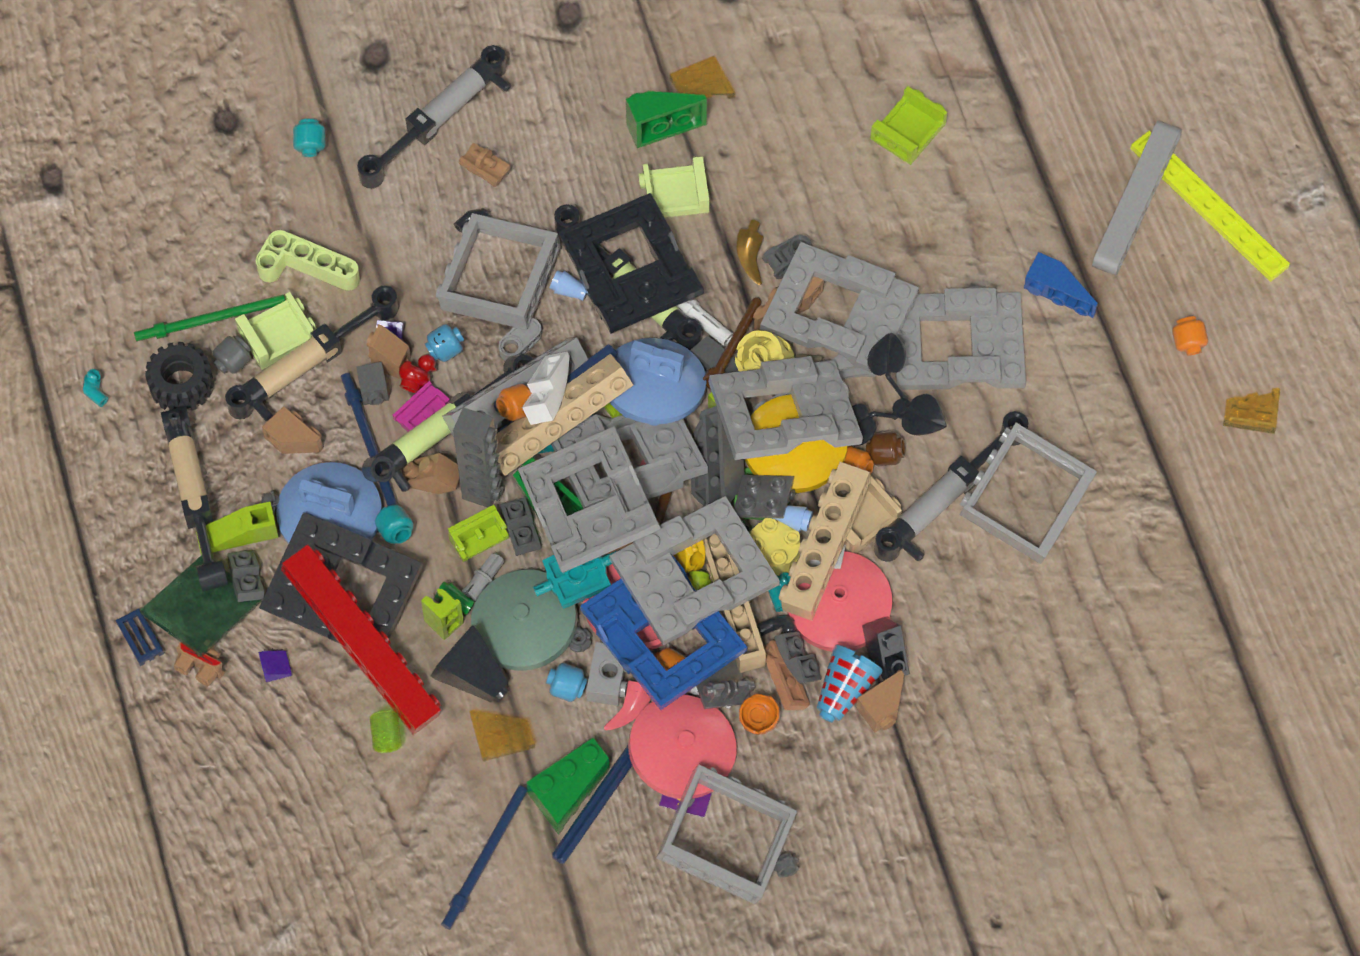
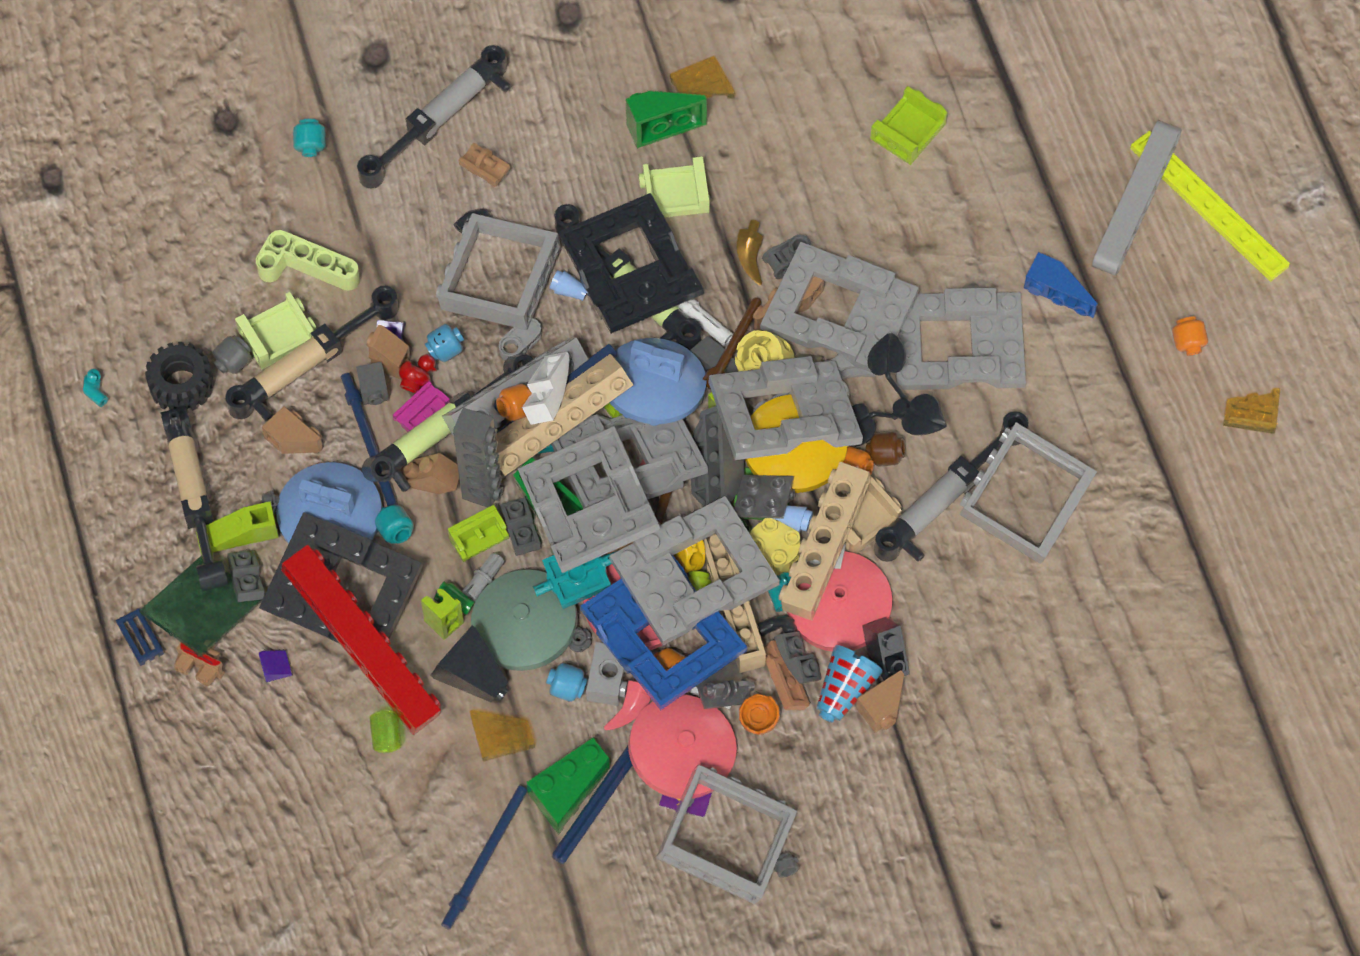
green bar [134,295,285,342] -> none

